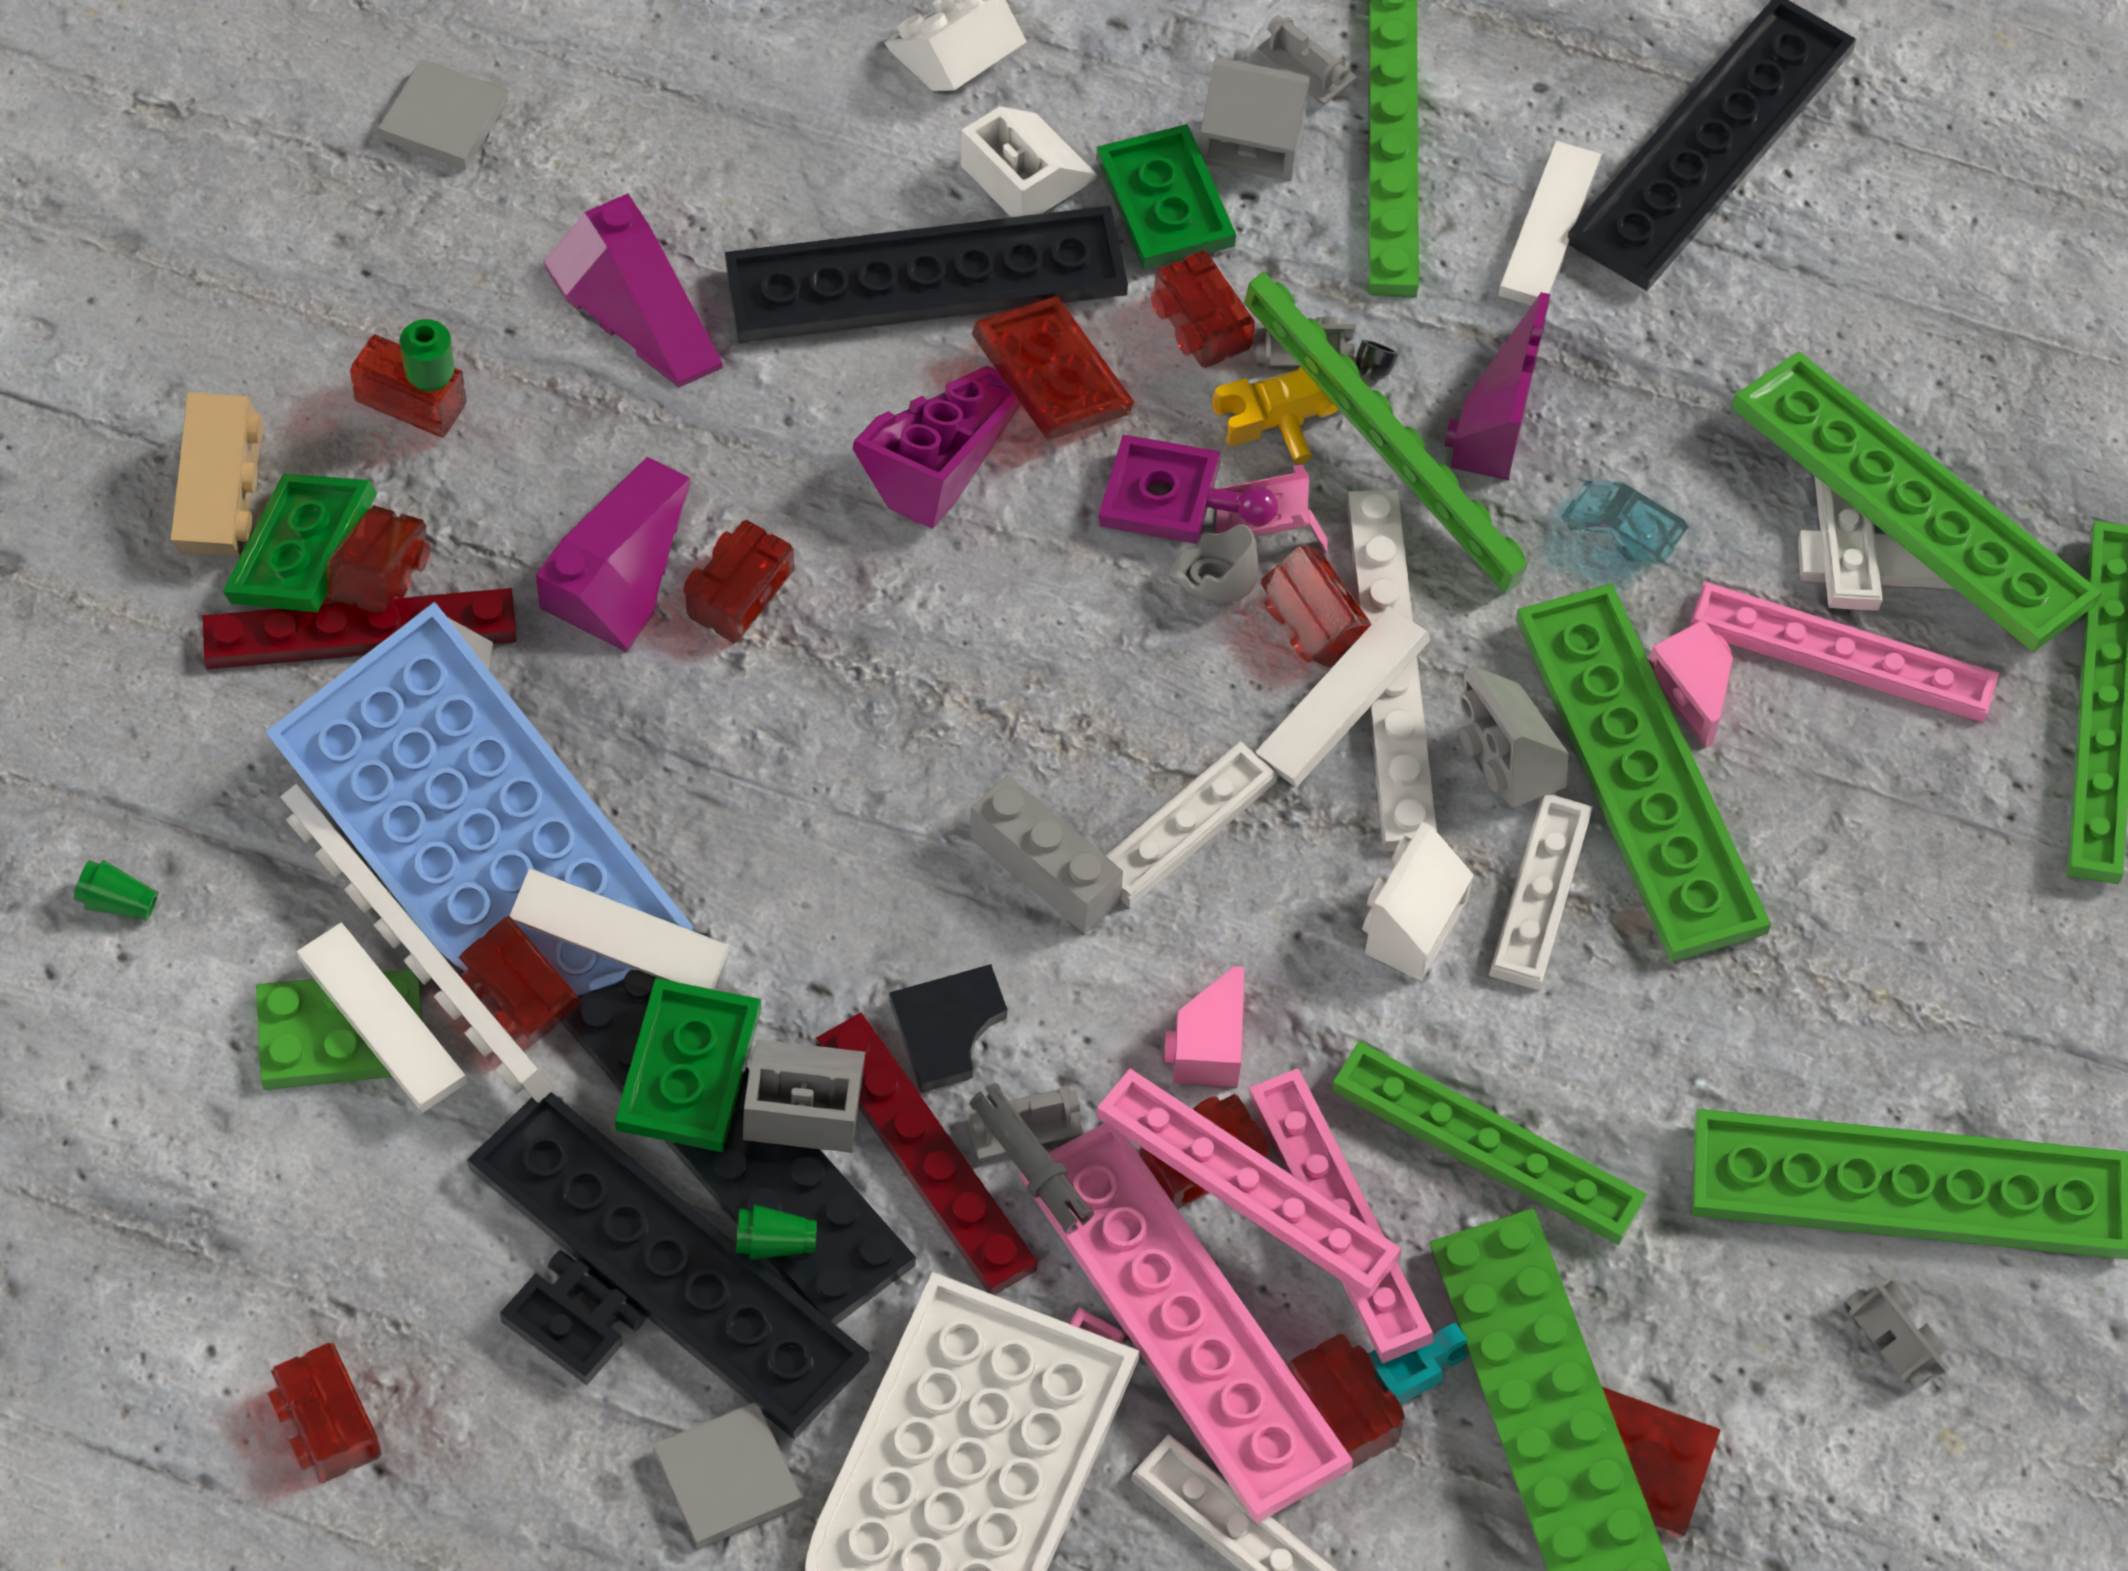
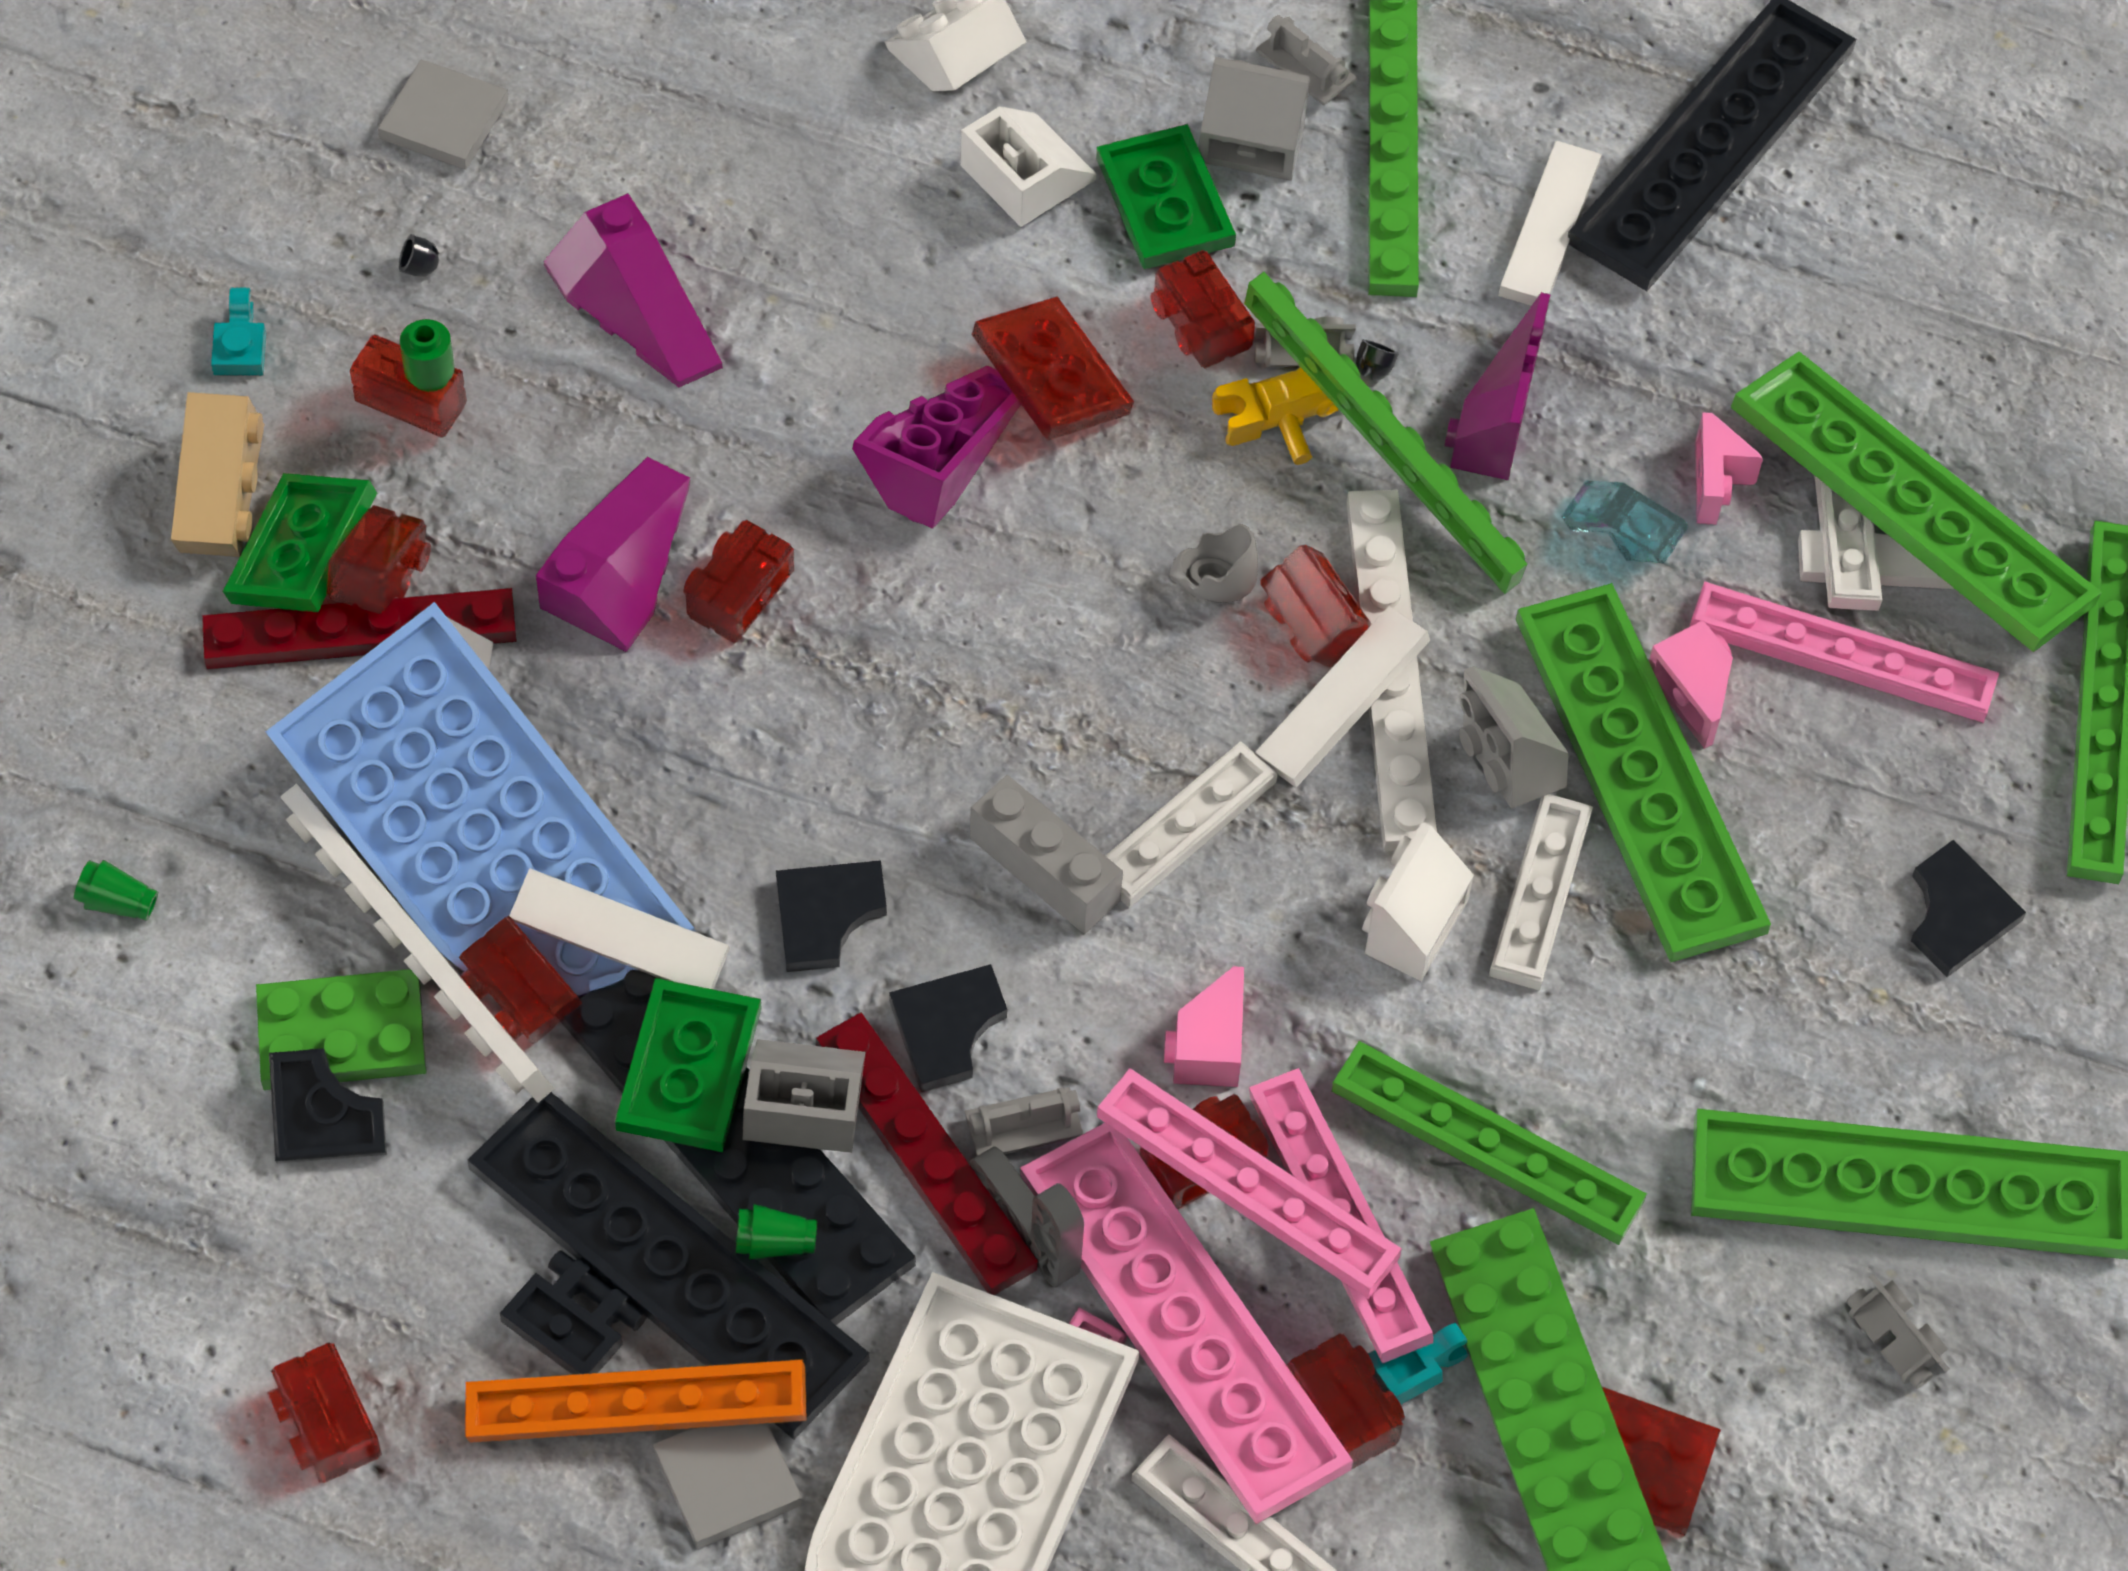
white tile [297,922,467,1113] -> none
black plate [725,205,1128,343] -> none
dark grey pin [969,1083,1095,1234] -> none
magenta plate [1098,434,1278,544] -> none
bright pink piece [1216,465,1328,553] -> none
none -> teal plate [211,287,267,376]
none -> black tile [269,1048,387,1164]
none -> black hinge [399,234,439,277]
none -> orange plate [465,1360,806,1443]
none -> black tile [776,860,887,972]
none -> dark grey beam [970,1146,1084,1287]
none -> bright pink slope [1695,413,1763,525]
none -> black tile [1910,840,2026,977]

